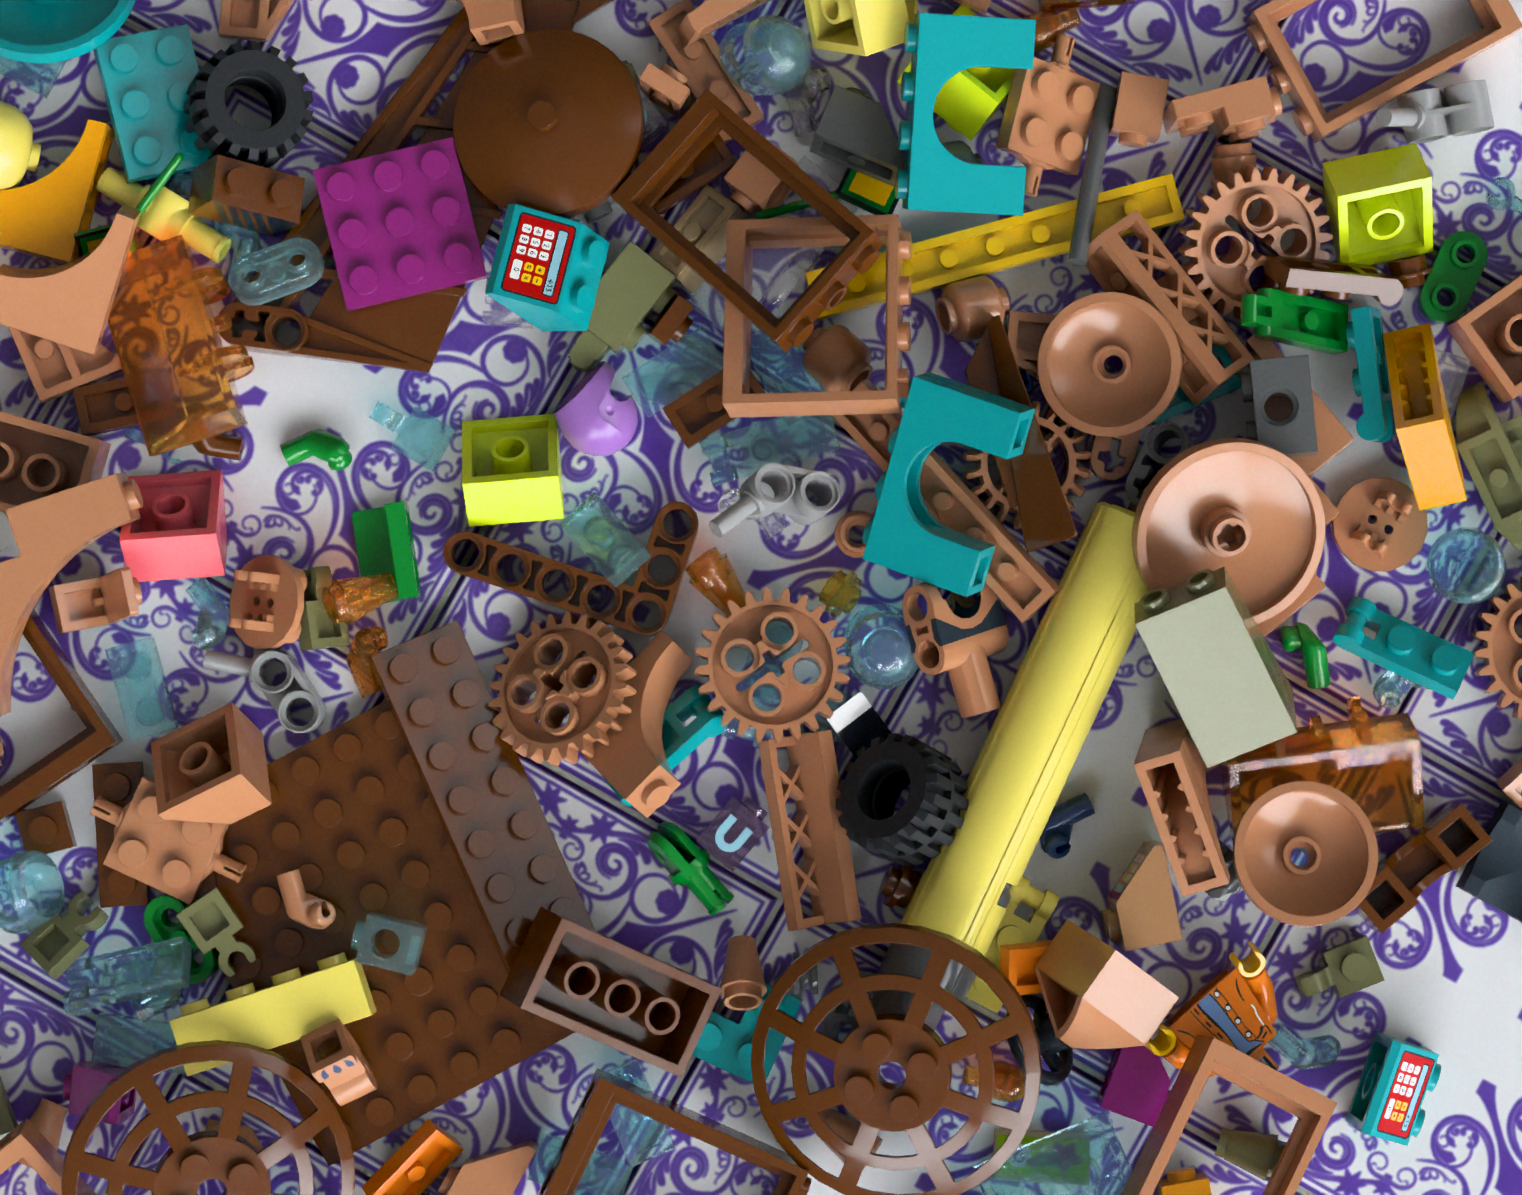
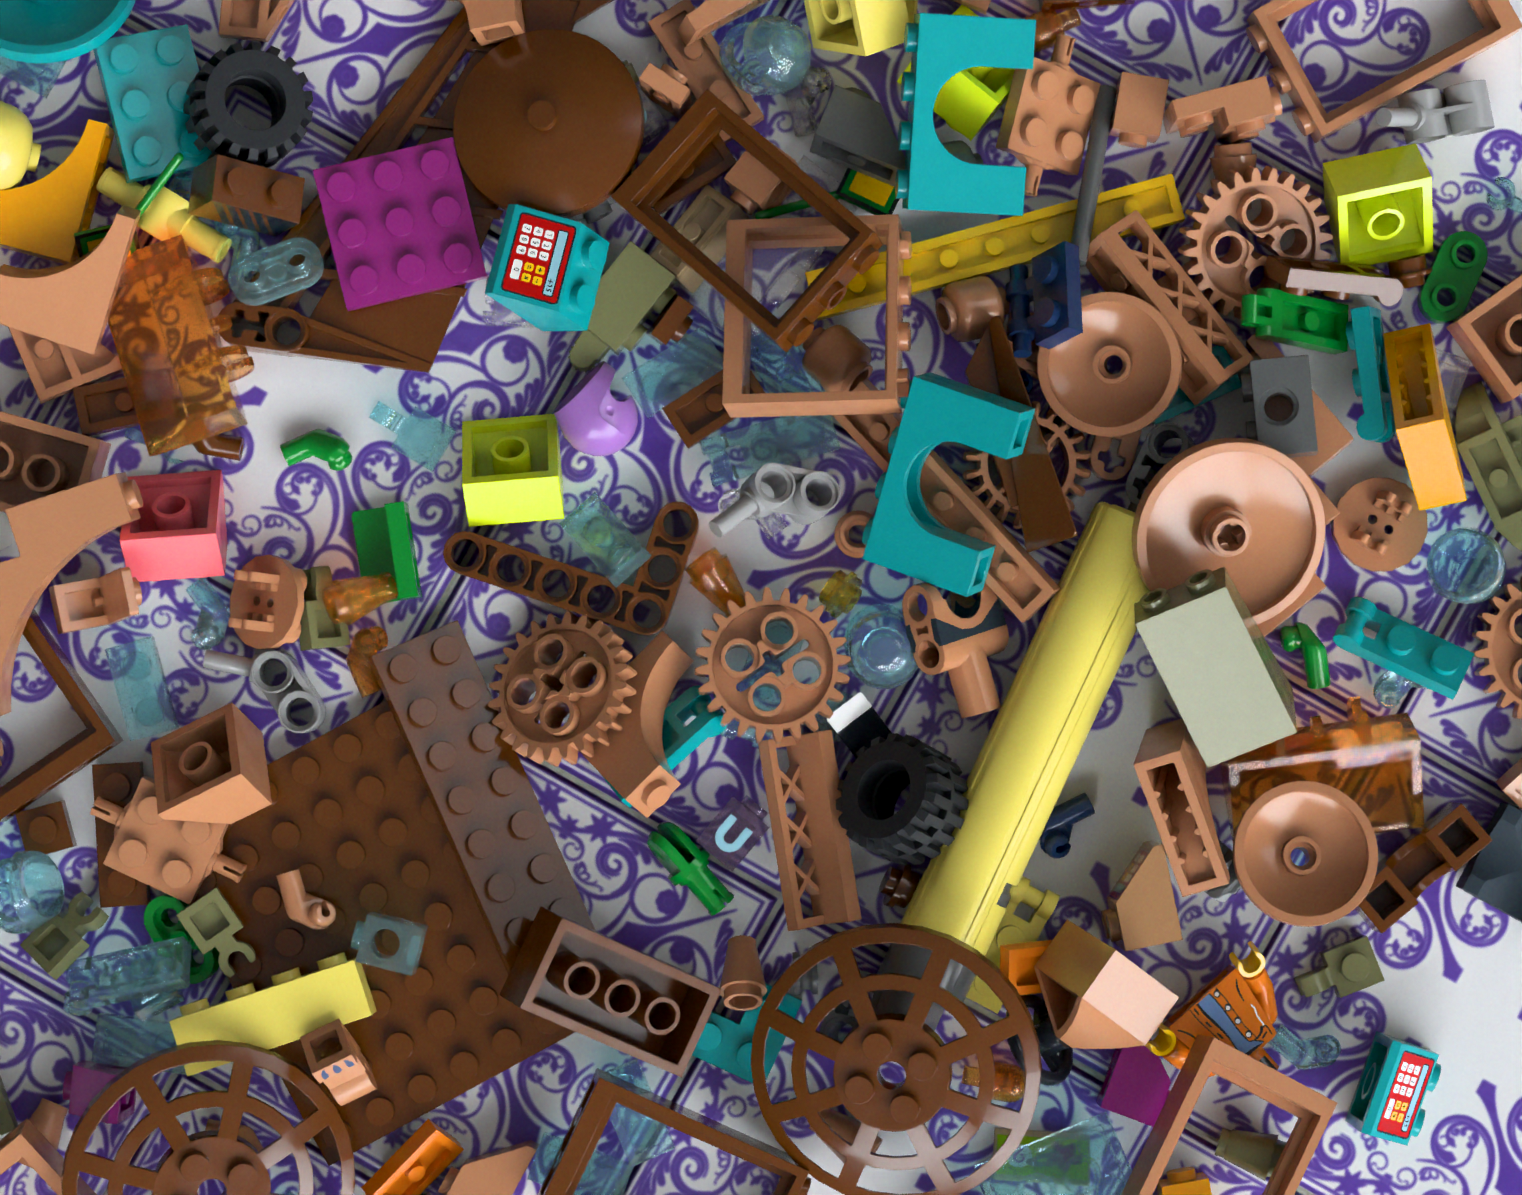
none -> dark blue plate [1005,241,1083,358]

